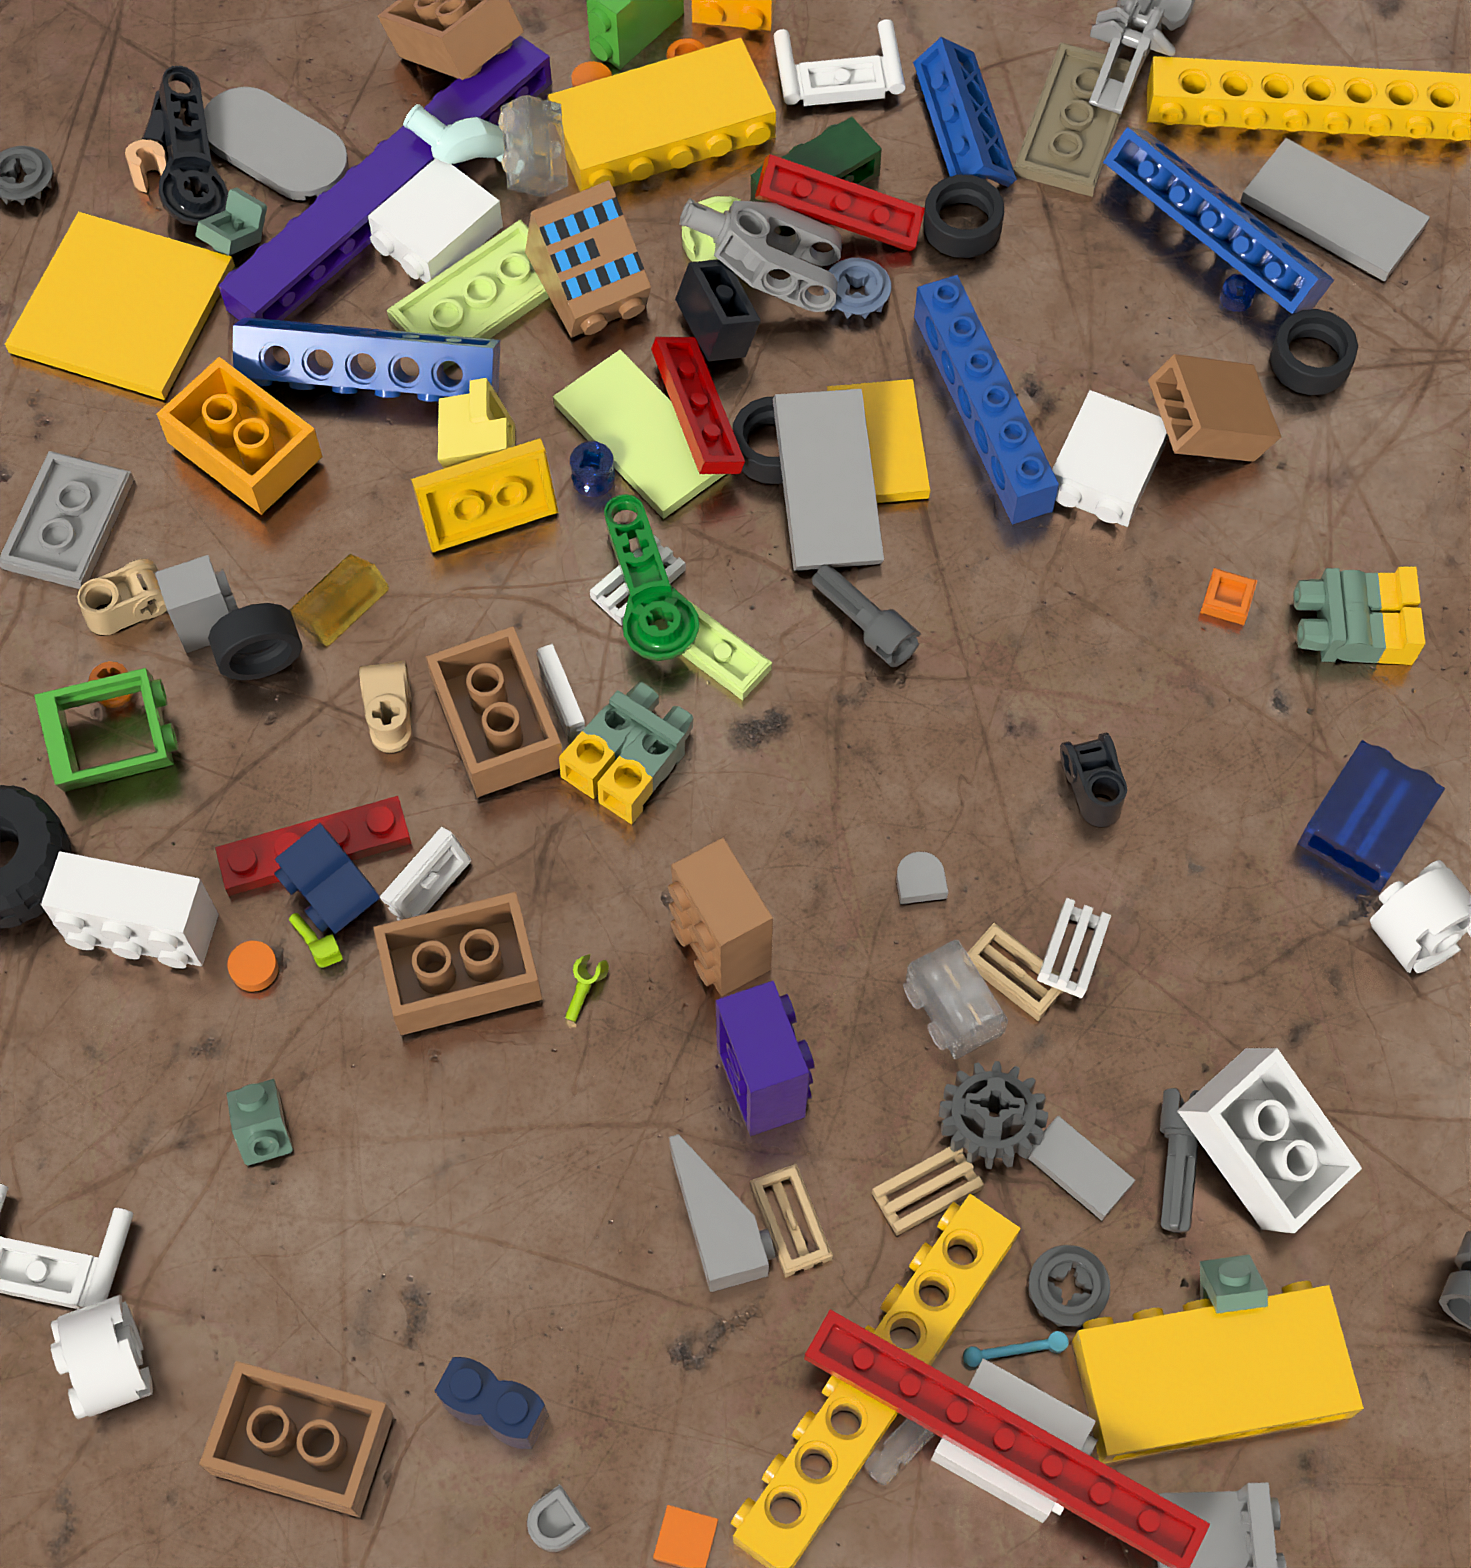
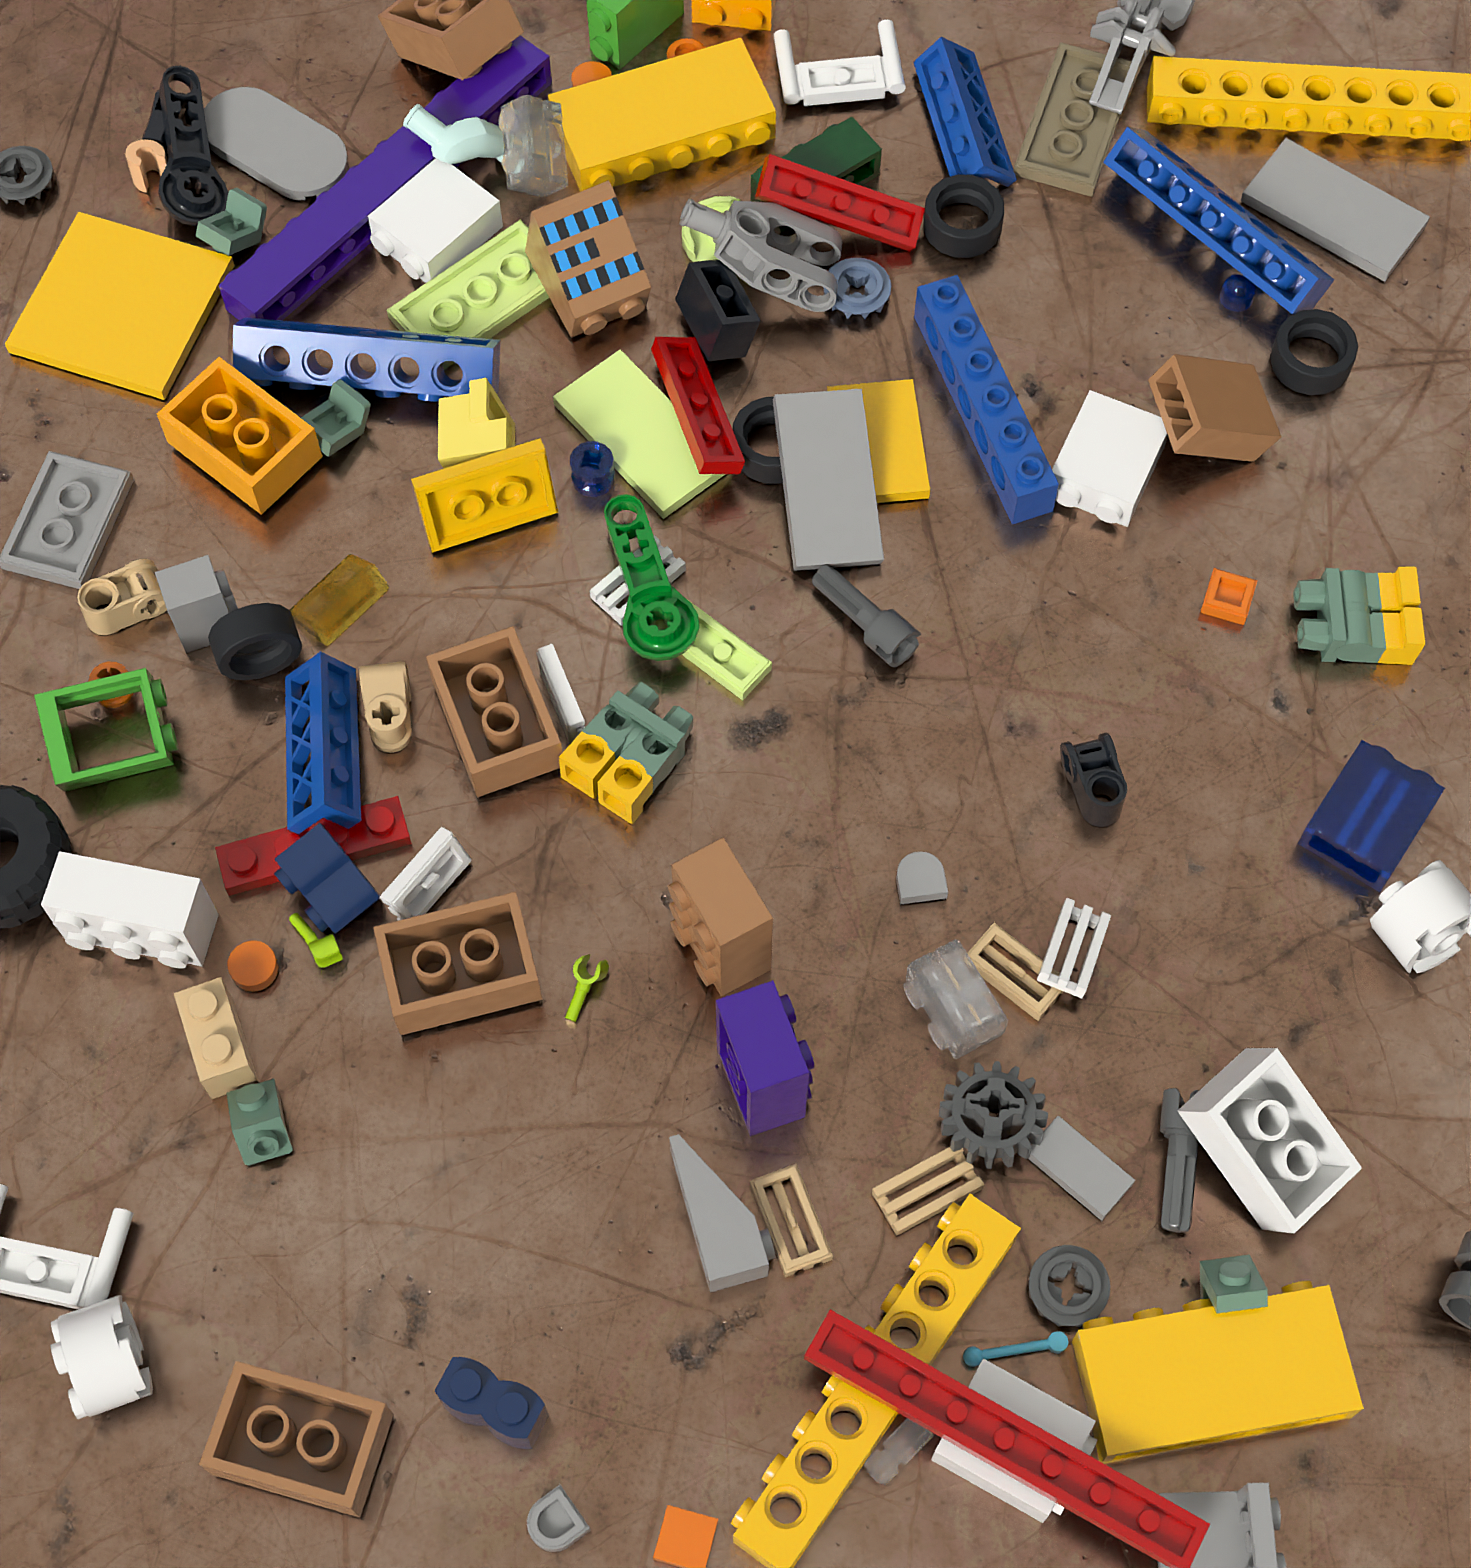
none -> tan brick [174,977,259,1099]
none -> blue fence [285,651,361,834]
none -> sand green bracket [301,379,371,457]

